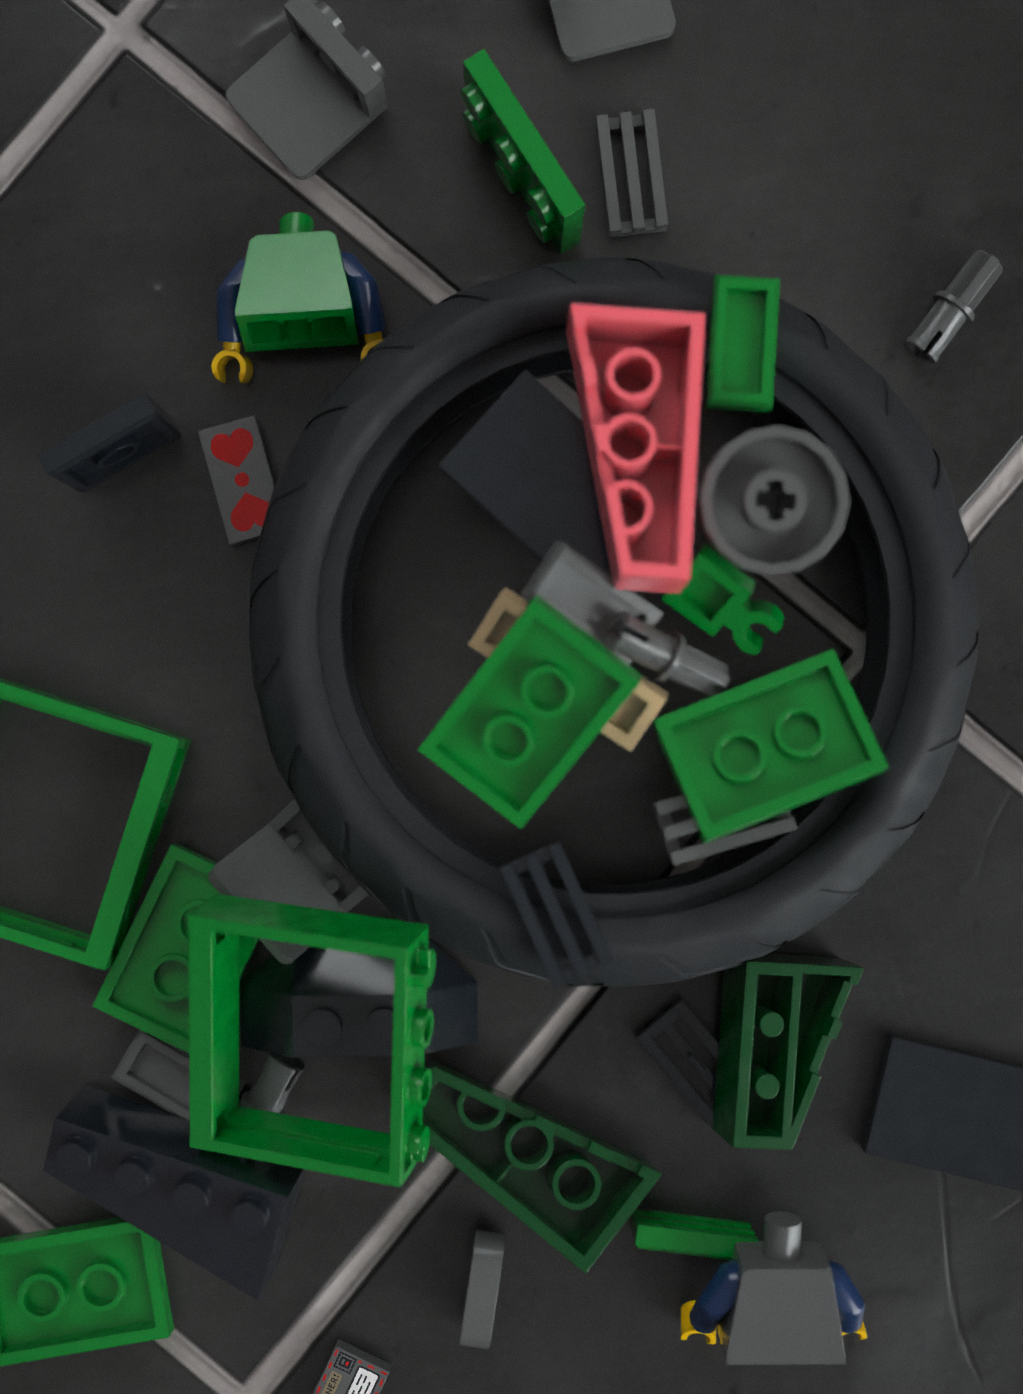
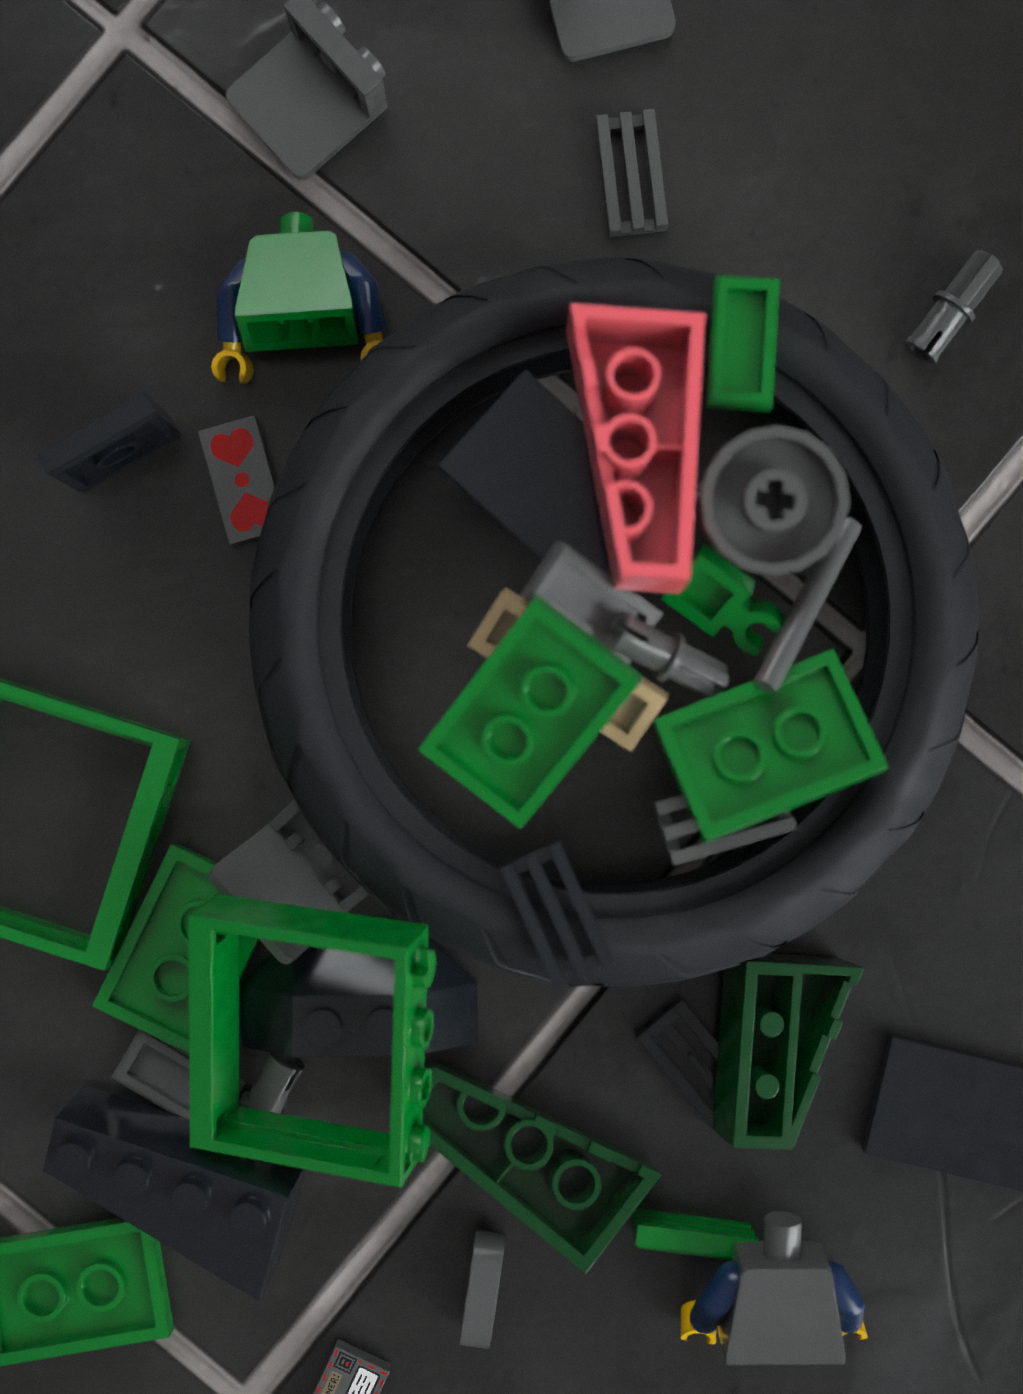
green plate [460,49,585,254] -> none
none -> dark grey bar [753,517,862,694]

